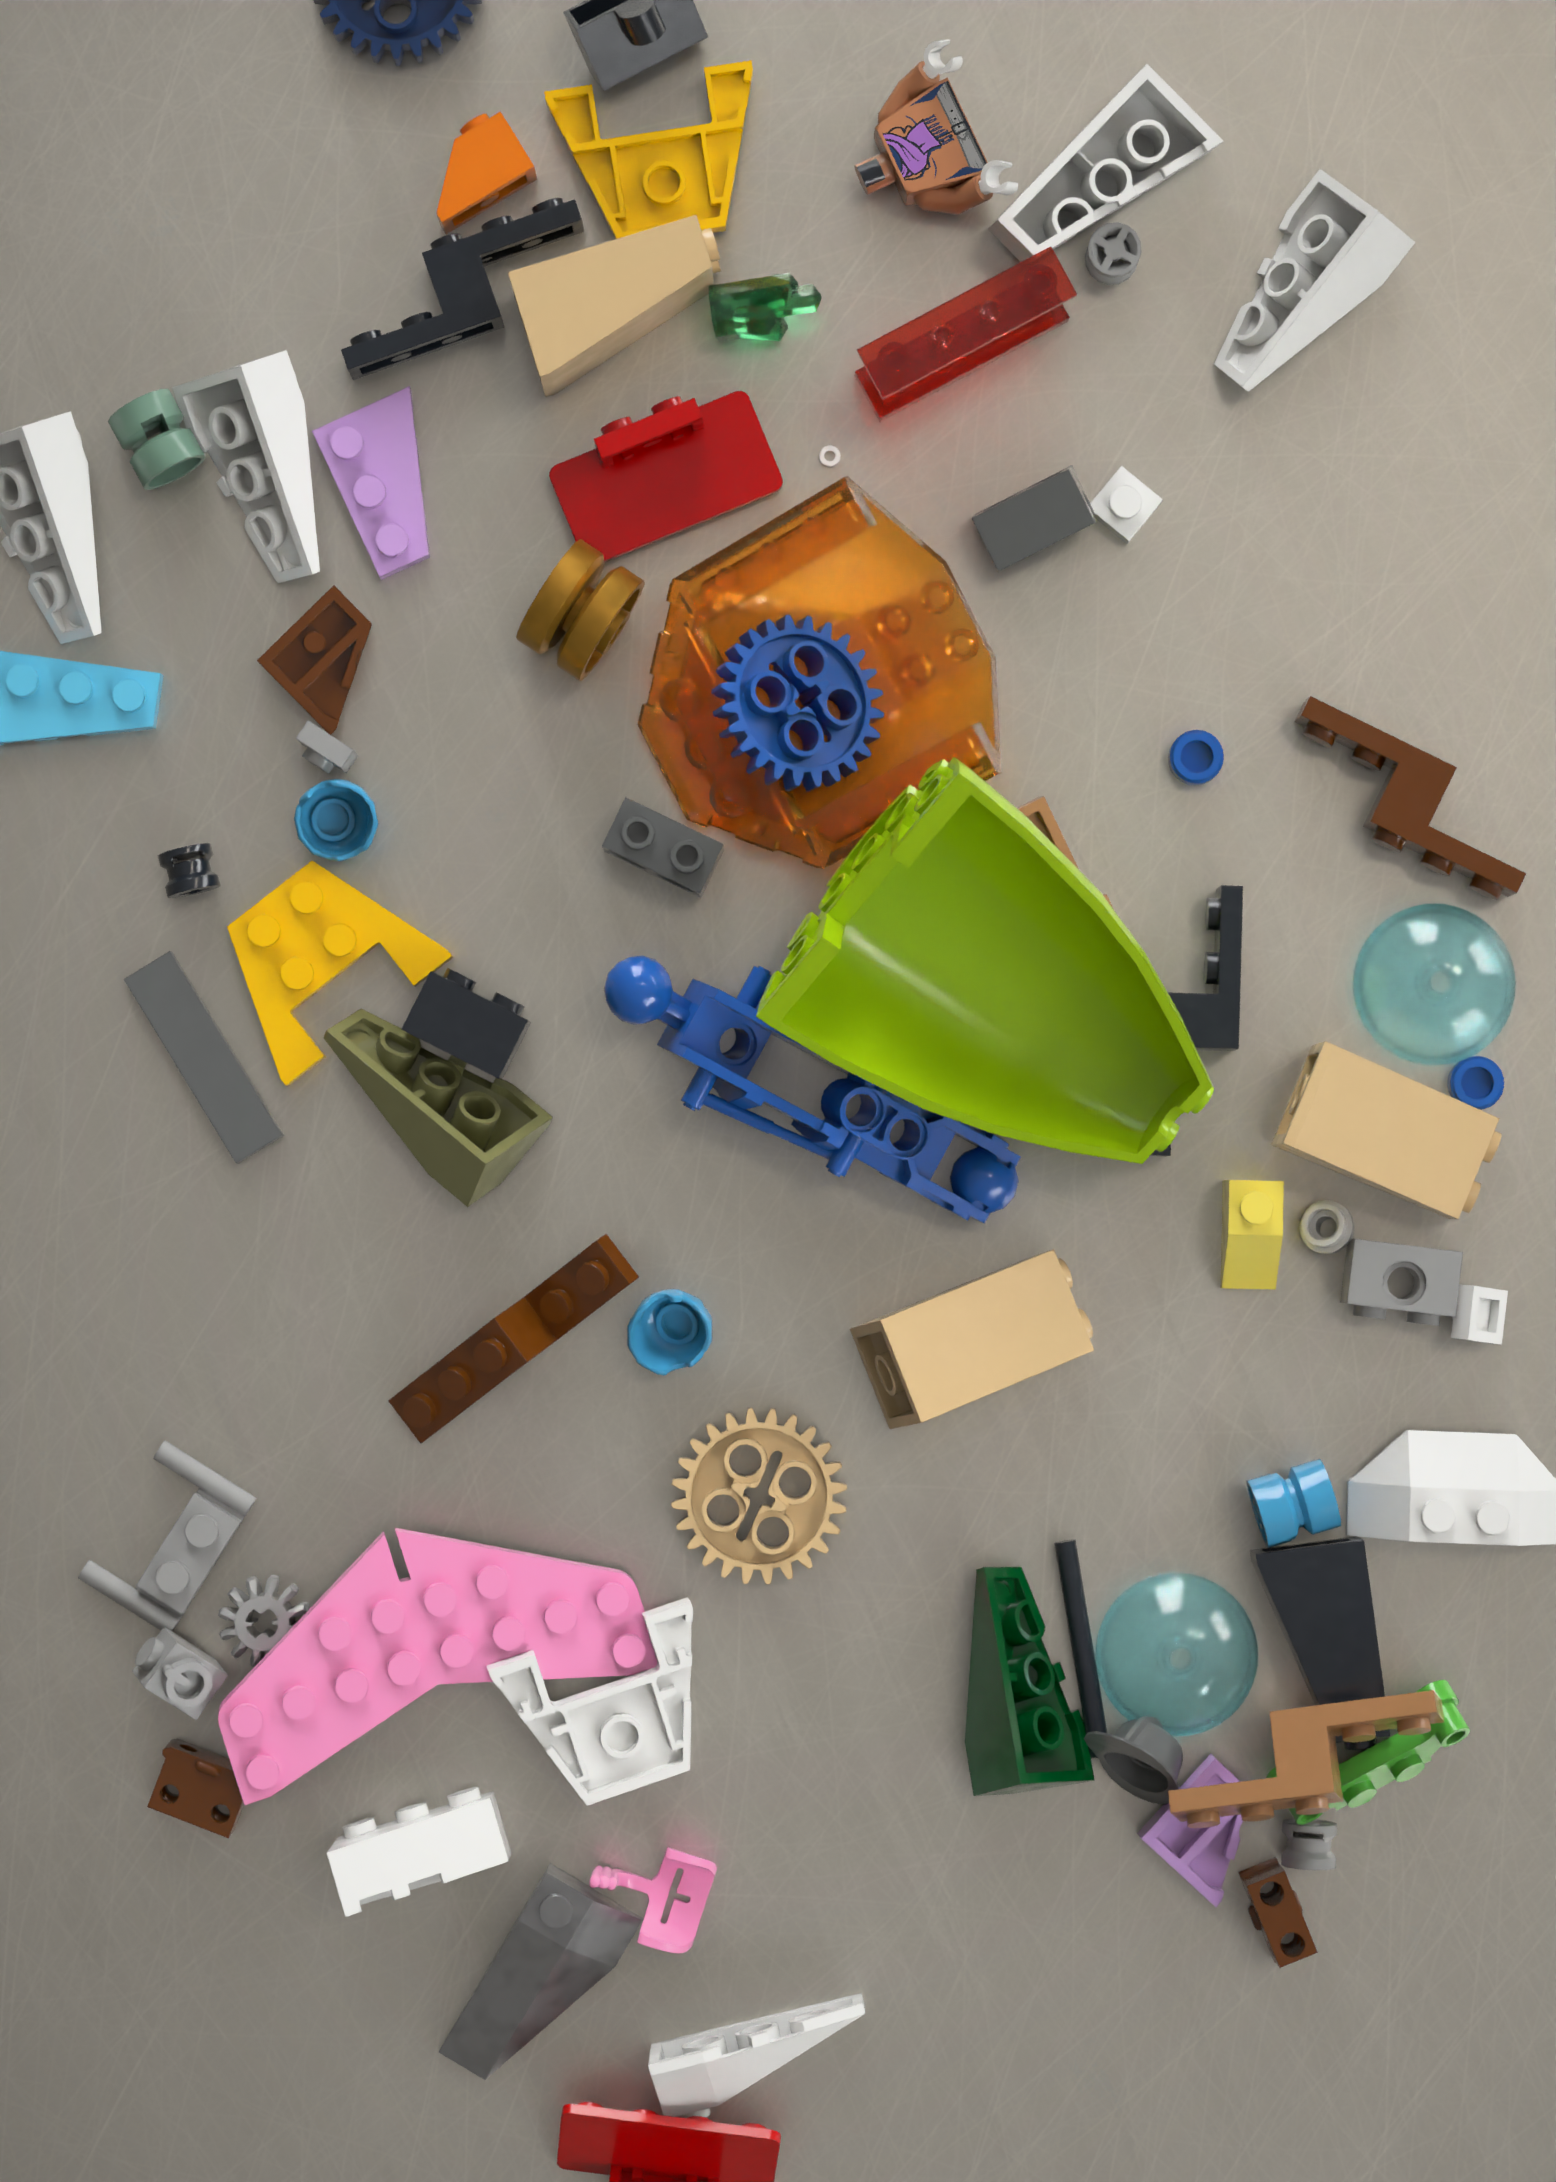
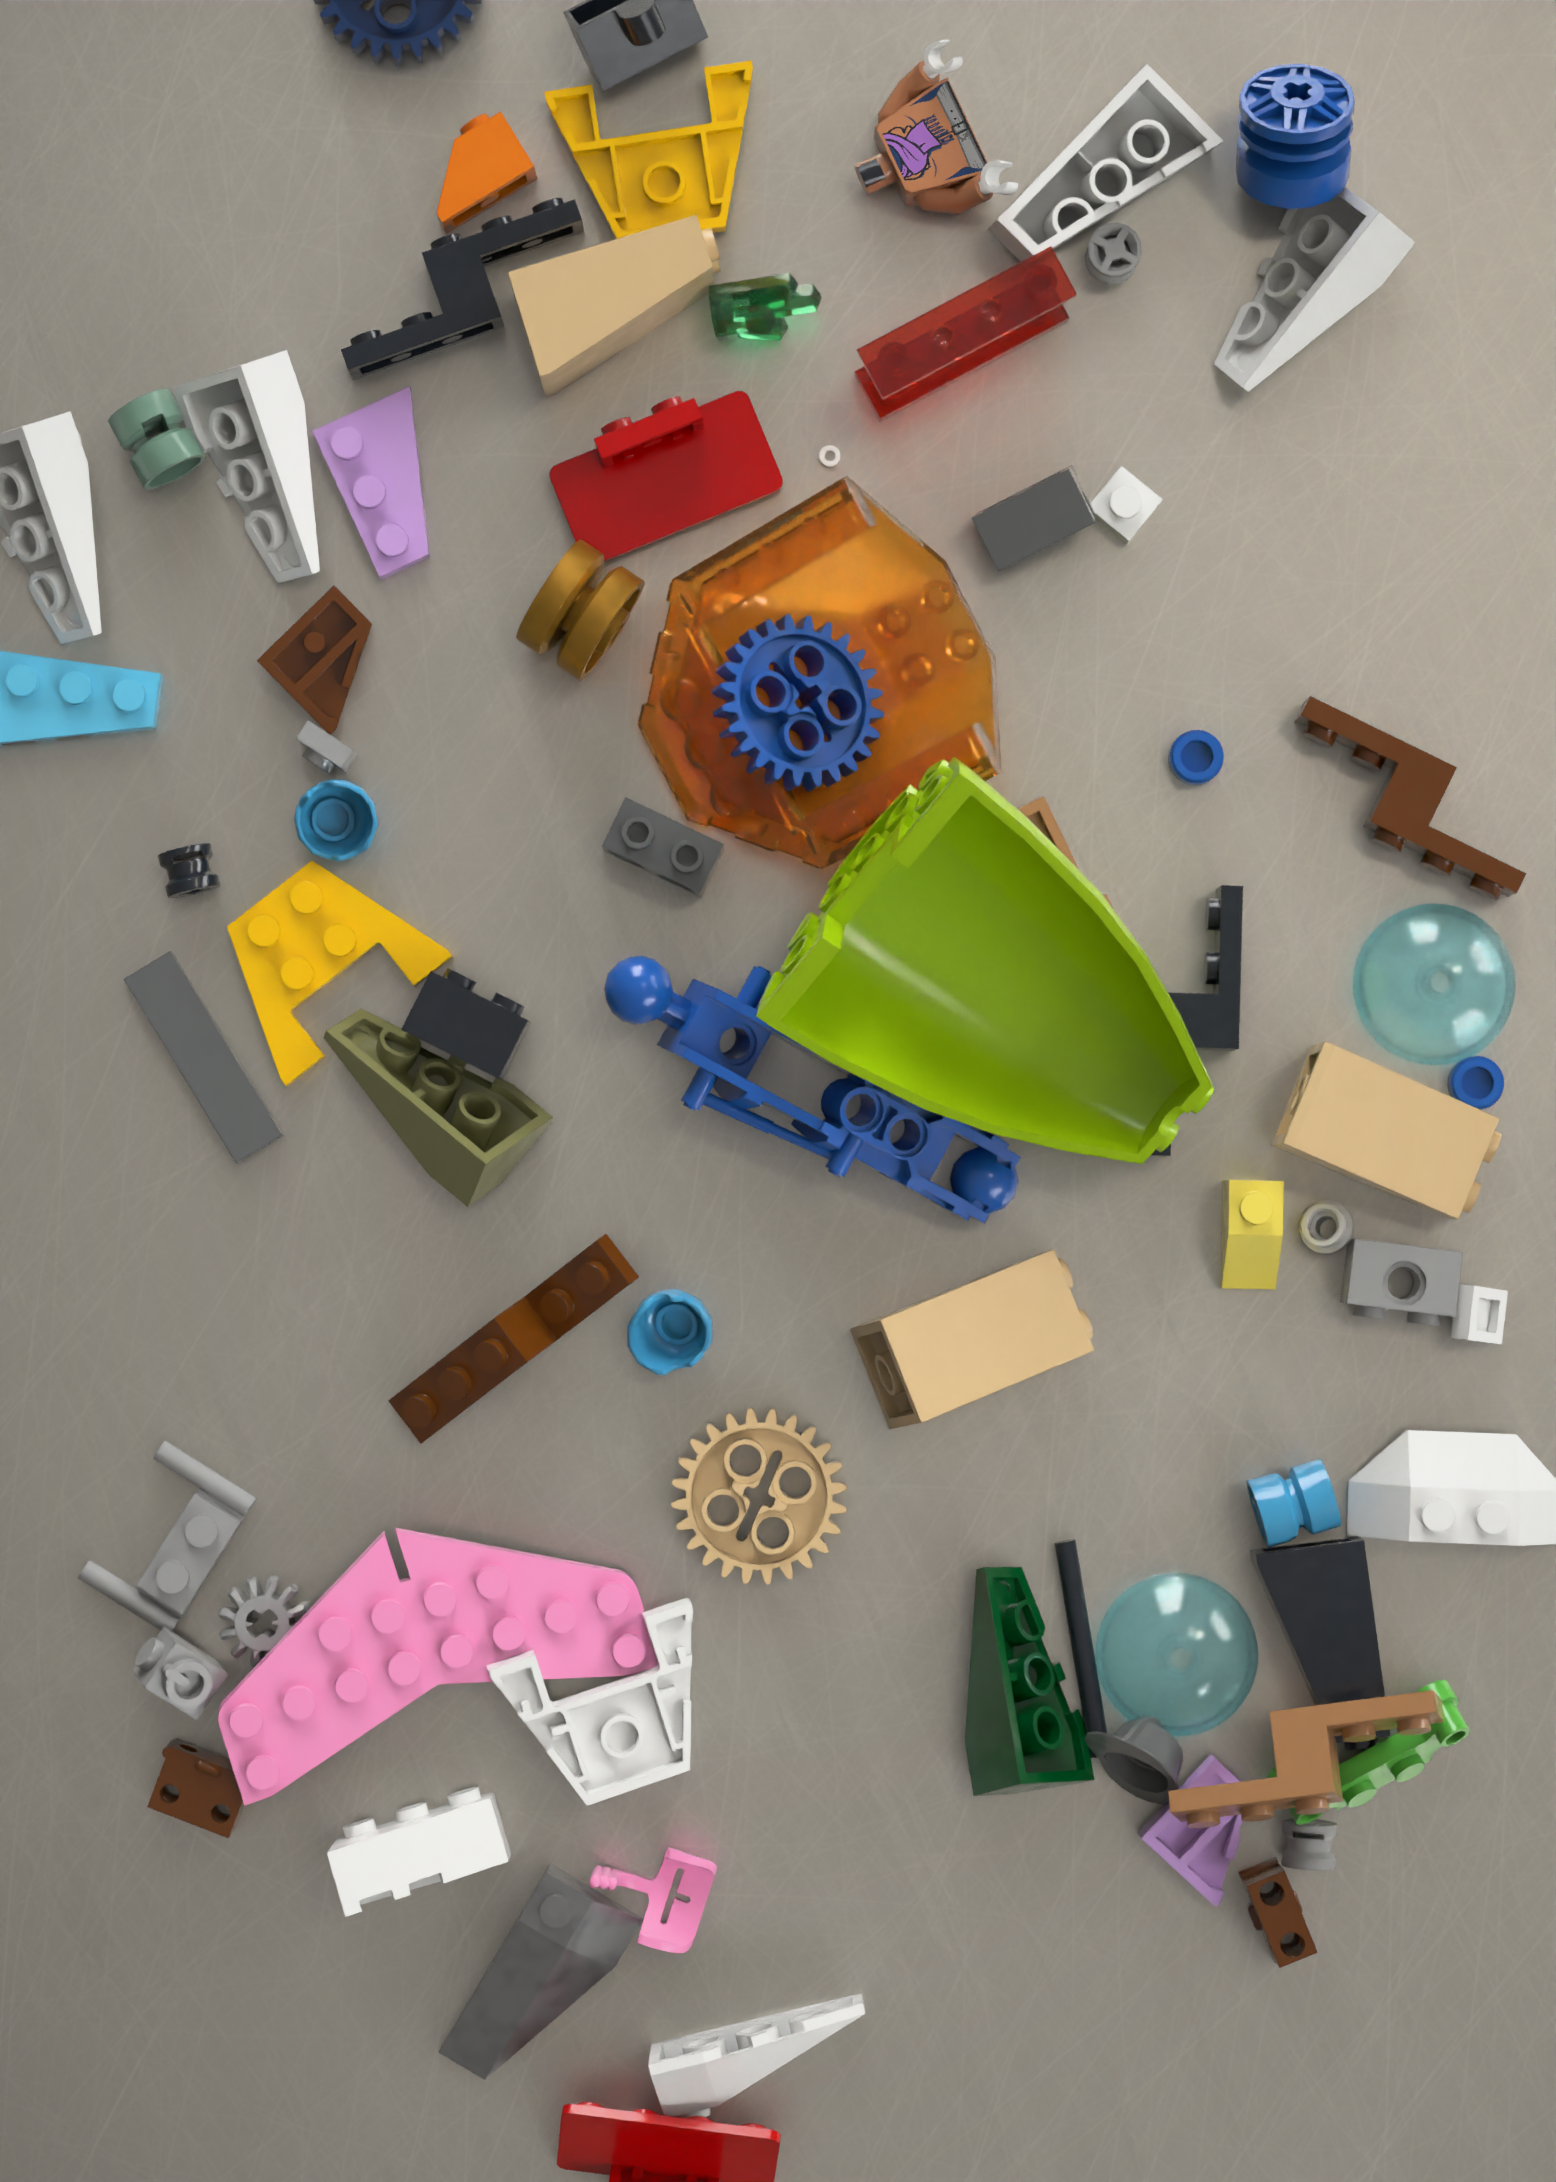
none -> blue wheel [1236,63,1355,209]

